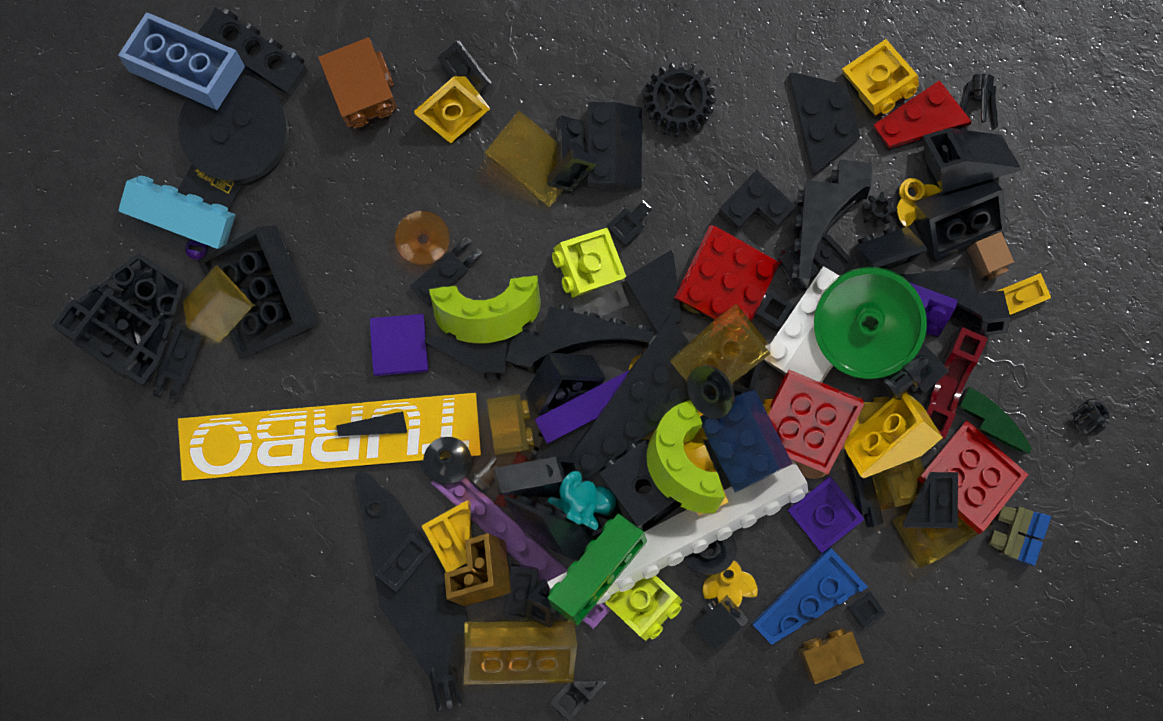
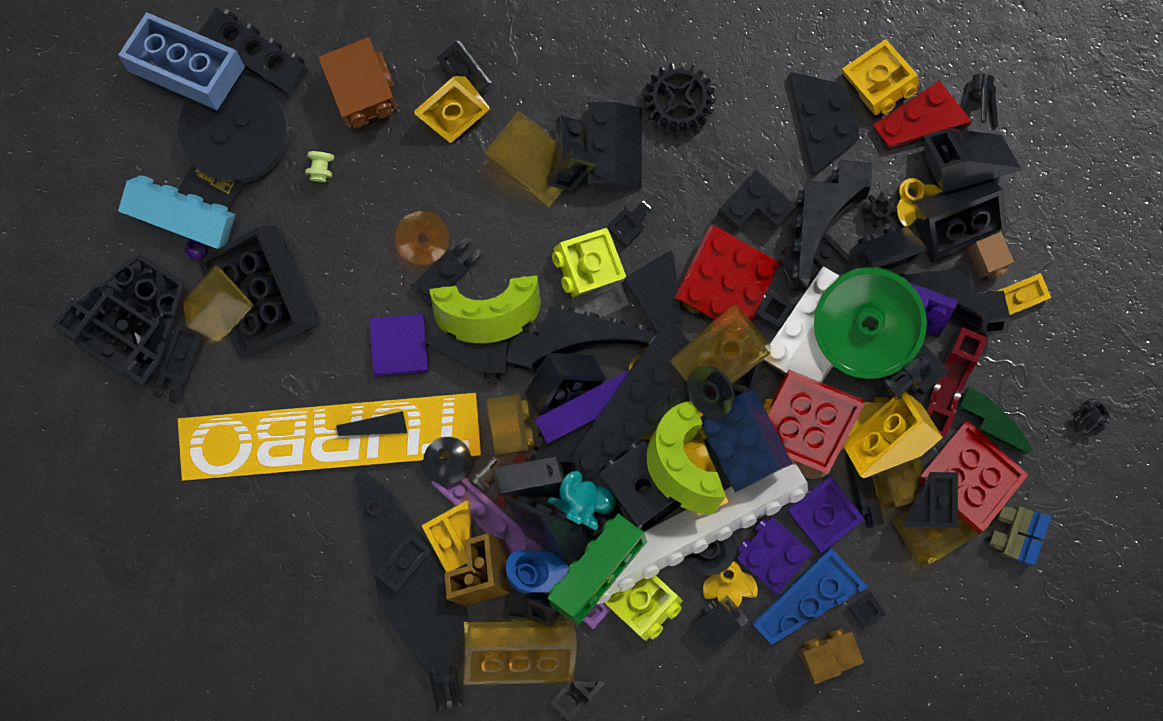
none -> yellowish green wheel [305,151,334,182]
none -> blue piece [506,550,568,594]
none -> dark purple plate [735,517,813,594]

